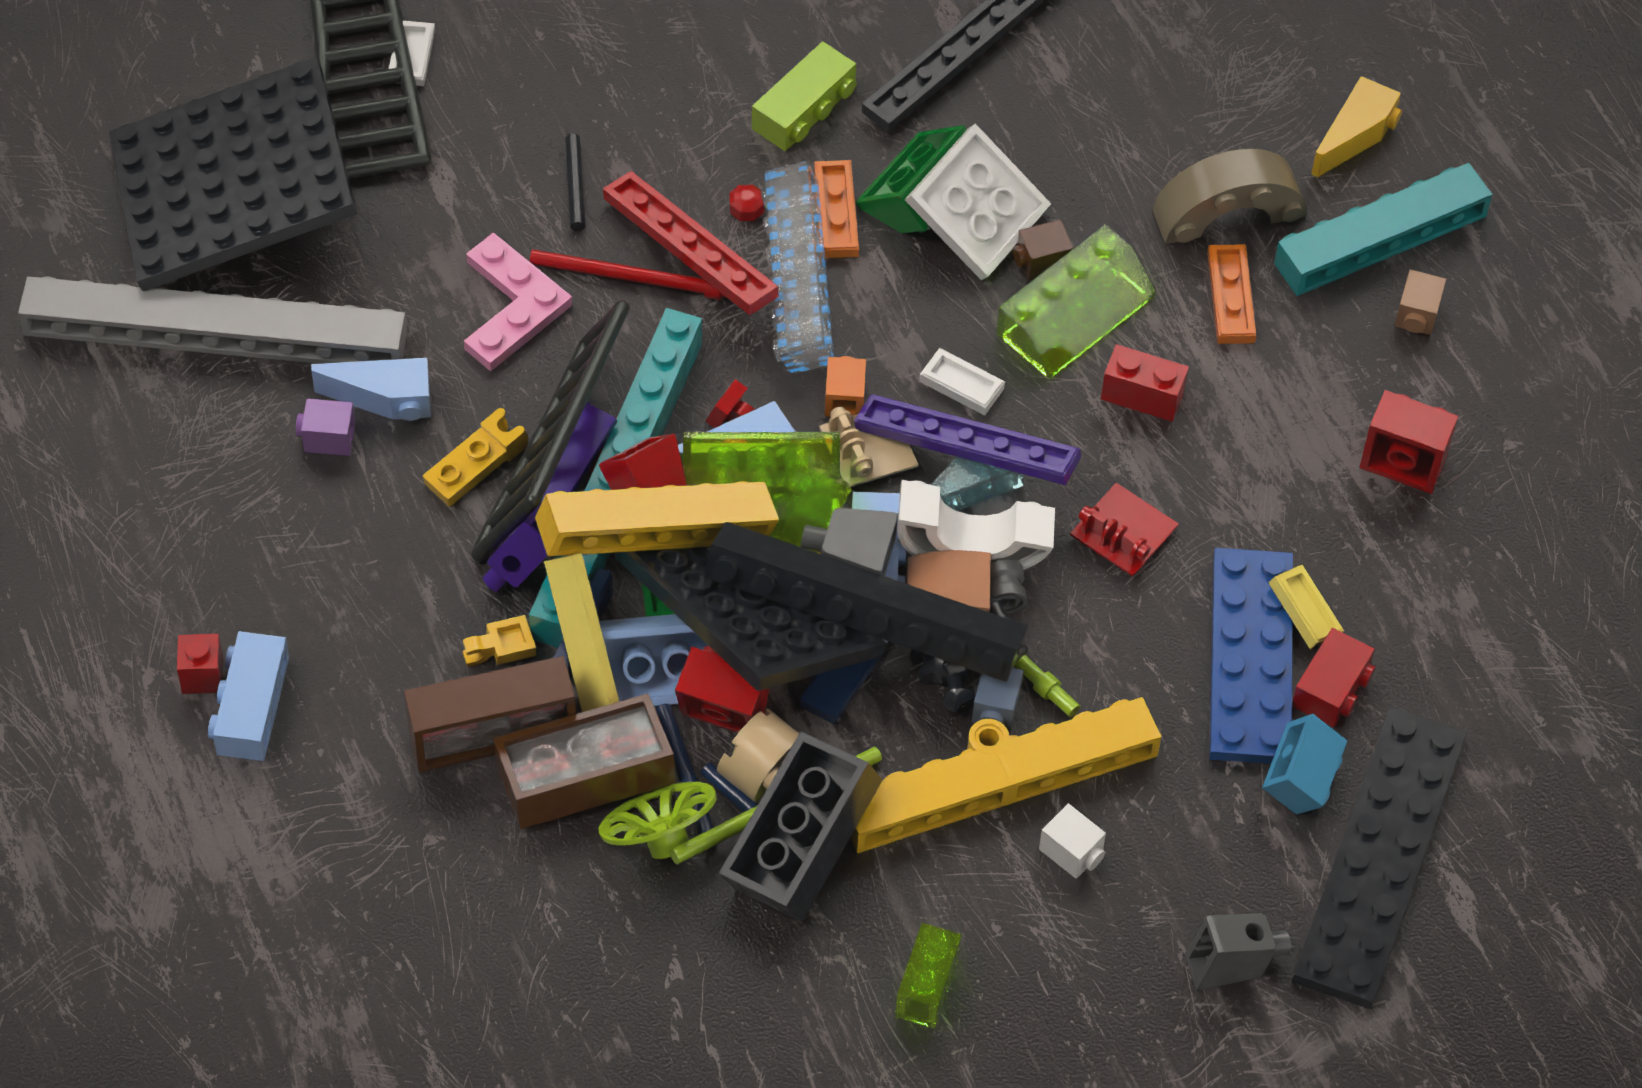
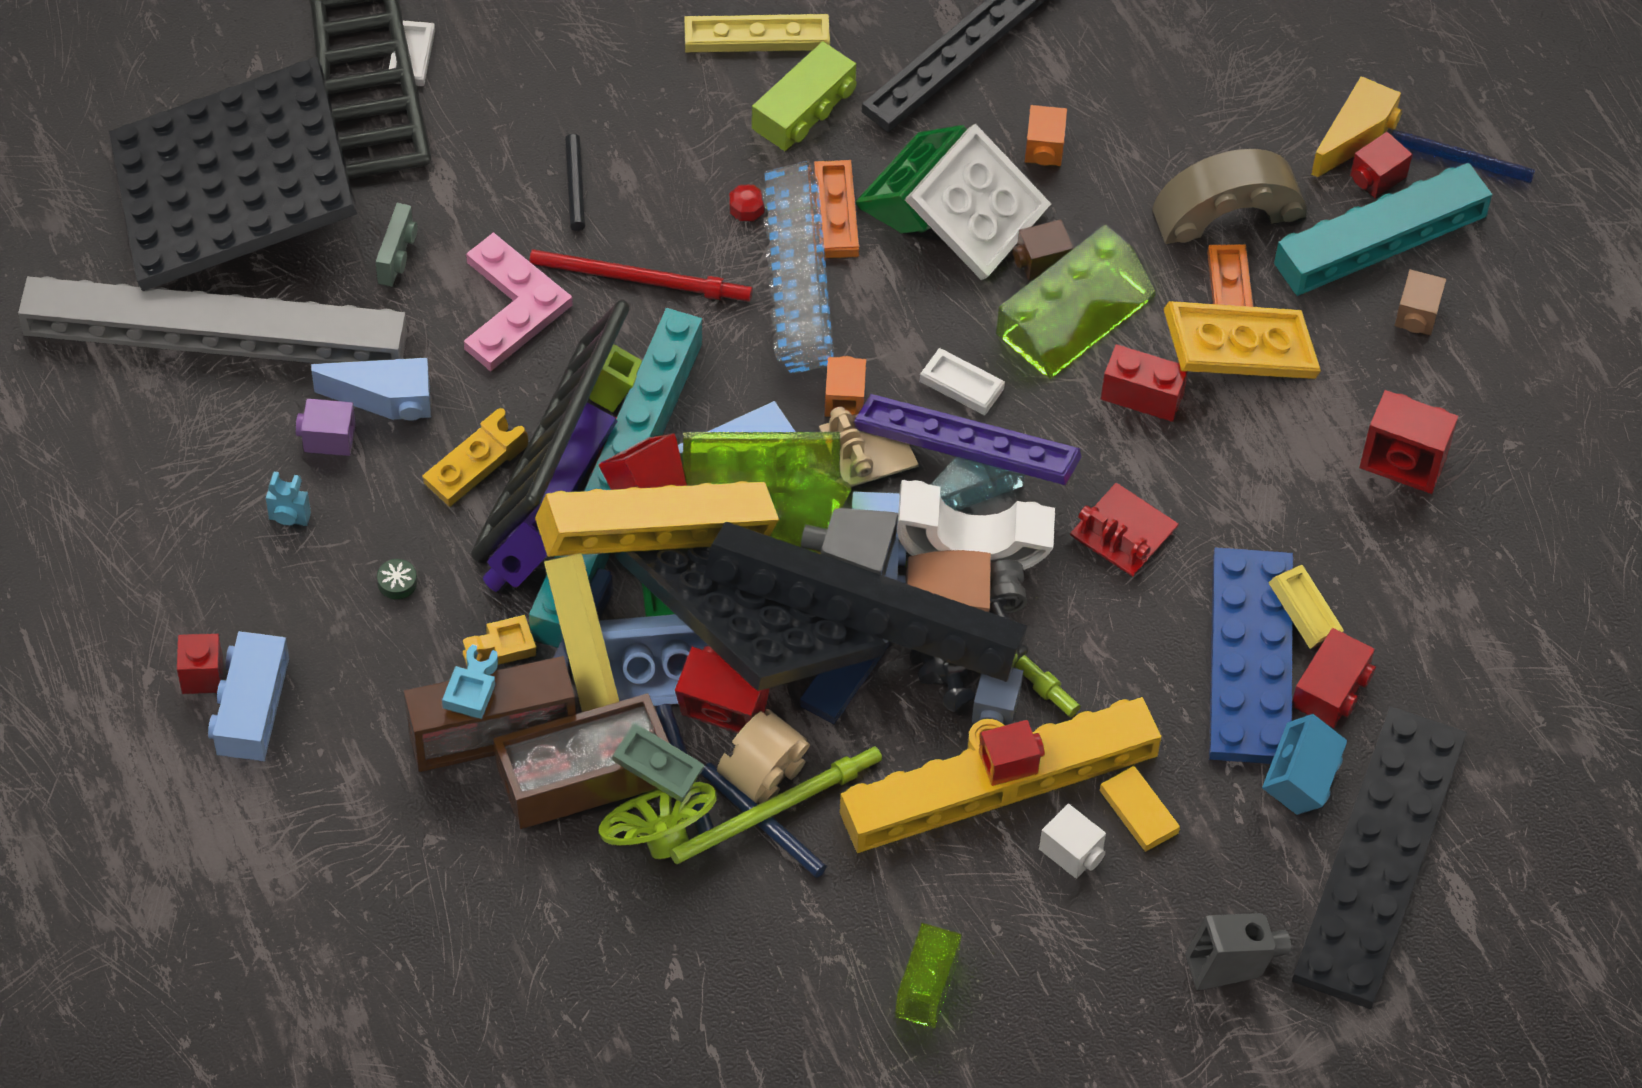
red plate [603,171,779,316] -> none
red tile [705,379,755,428] -> none
black brick [719,731,883,922] -> none
none -> medium azure plate [266,471,311,526]
none -> sand green plate [375,203,418,287]
none -> dark green tile [377,559,417,599]
none -> medium azure plate [442,644,498,719]
none -> lime brick [589,344,642,412]
none -> sand green plate [612,722,704,803]
none -> light yellow tile [684,14,830,53]
none -> red brick [979,720,1045,786]
none -> orange brick [1025,105,1067,166]
none -> yellow tile [1099,766,1180,852]
none -> yellow tile [1163,301,1321,379]
none -> red brick [1350,132,1413,199]
none -> clear blue bar [1392,129,1535,183]

